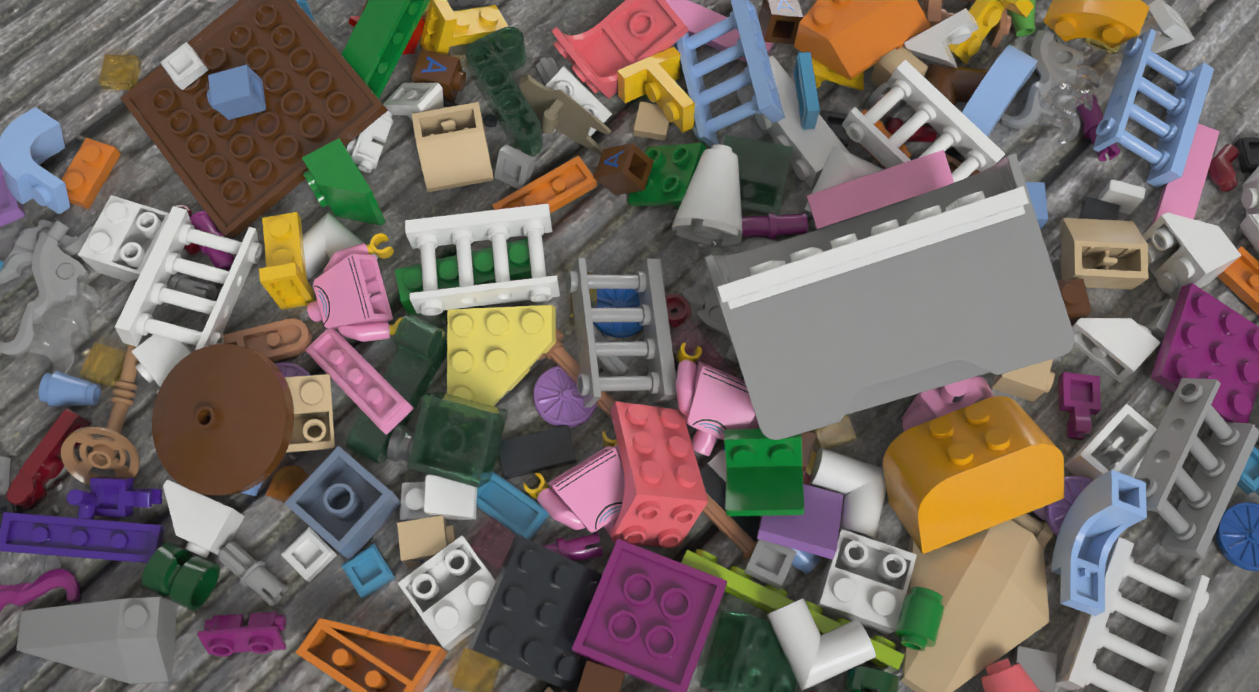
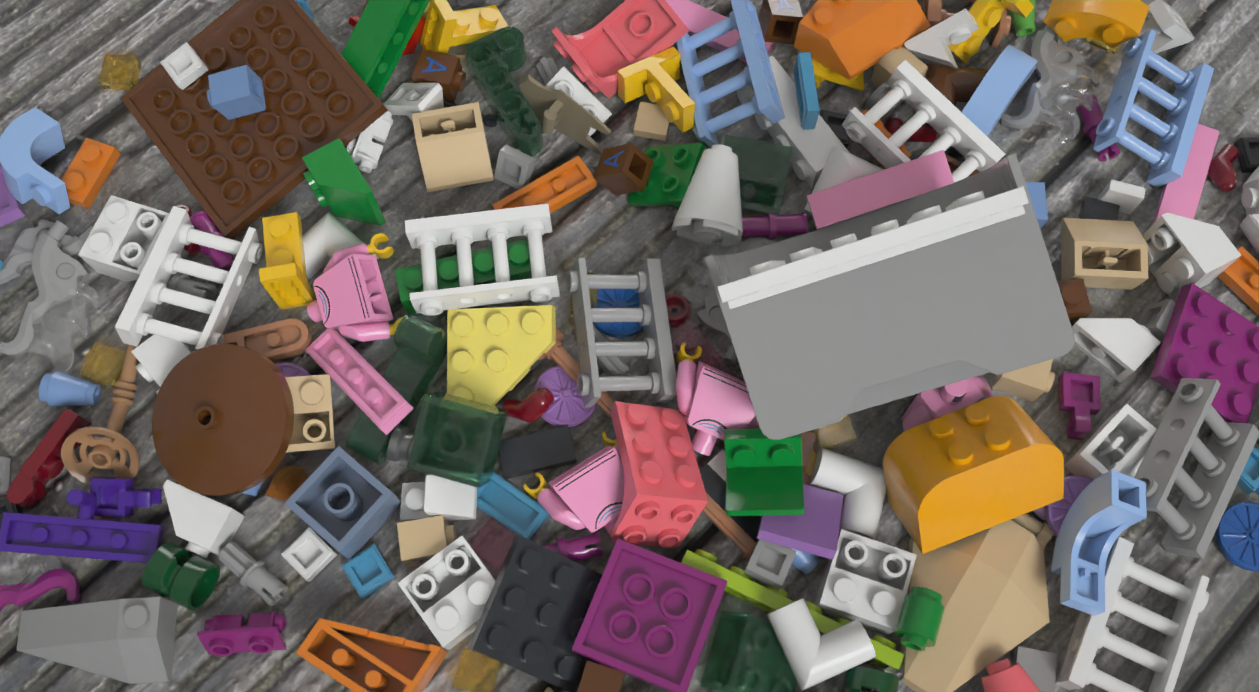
none -> dark red arm [502,388,554,423]

